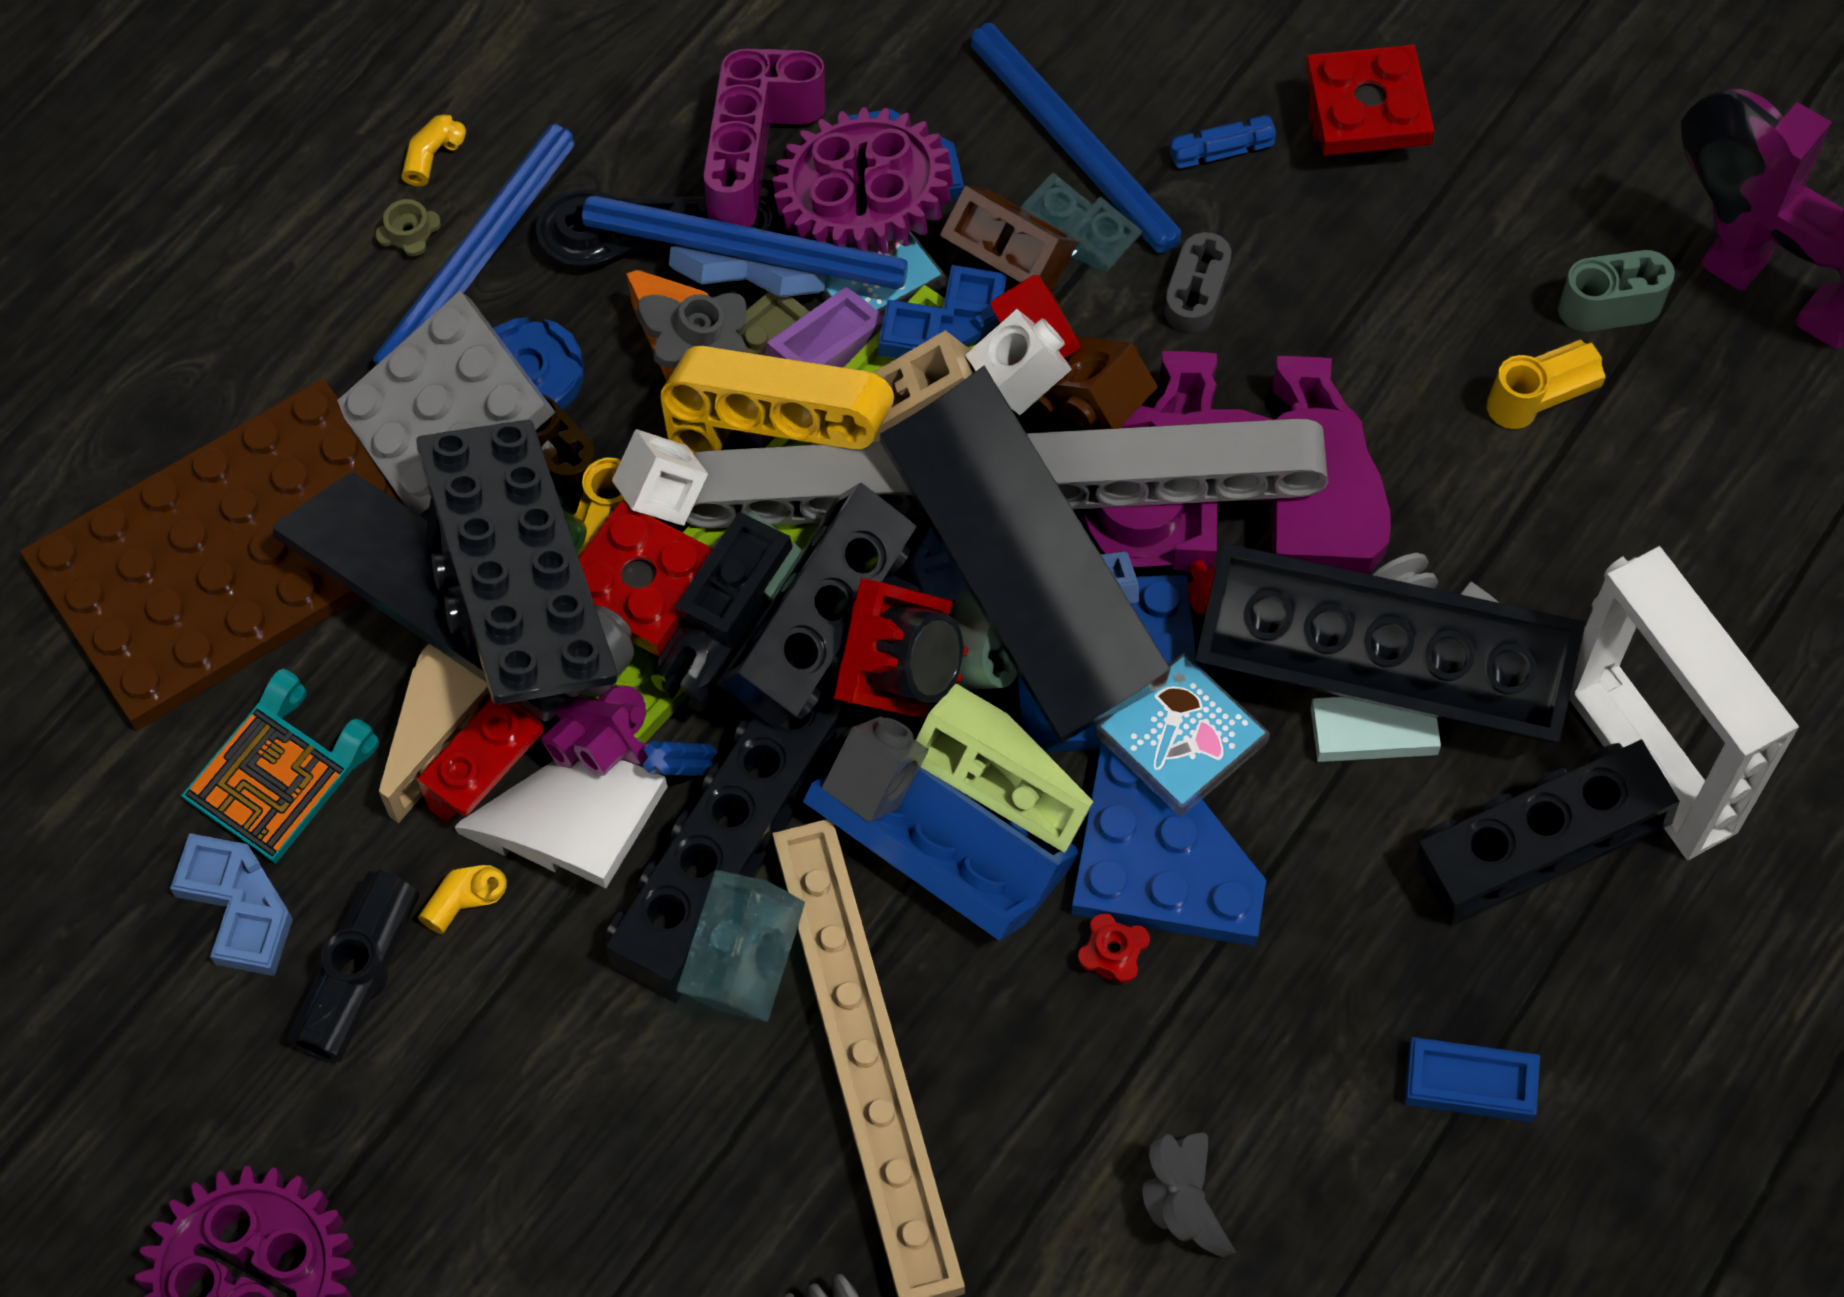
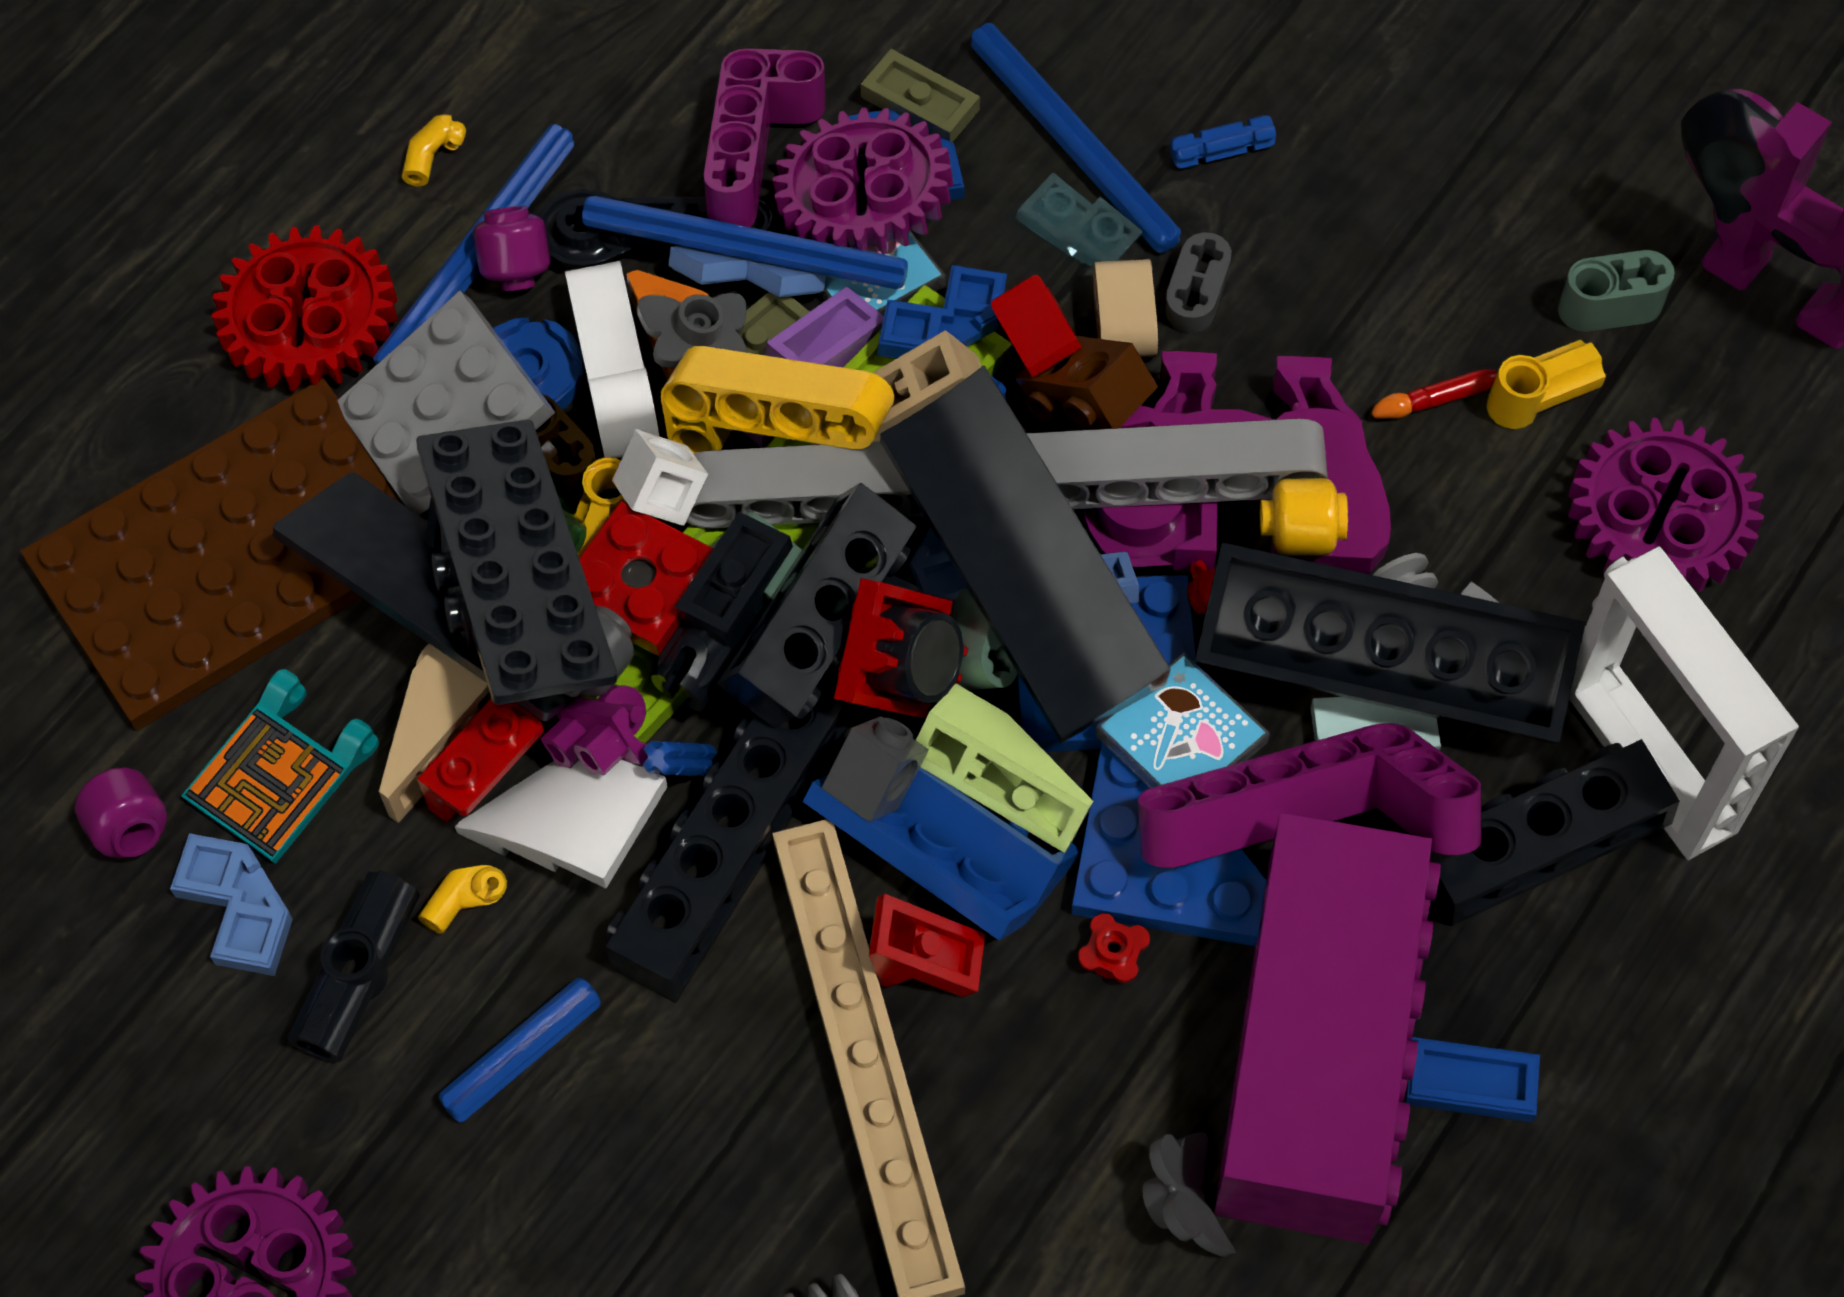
olive plate [376,199,441,256] -> none
clear light blue brick [677,870,805,1022] -> none
reddish brown brick [940,185,1079,290] -> none
white brick [965,309,1072,415] -> none
red piece [1305,44,1435,161] -> none
none -> magenta head [74,767,168,858]
none -> red gear [212,225,398,391]
none -> blue axle [438,977,601,1122]
none -> magenta head [473,206,551,291]
none -> white beam [565,261,659,458]
none -> olive plate [860,49,980,143]
none -> red slope [869,894,985,997]
none -> tan beam [1093,259,1158,358]
none -> magenta beam [1138,723,1481,868]
none -> magenta brick [1214,812,1441,1244]
none -> yellow head [1260,478,1348,556]
none -> red piece [1371,369,1498,419]
none -> magenta gear [1568,418,1764,593]

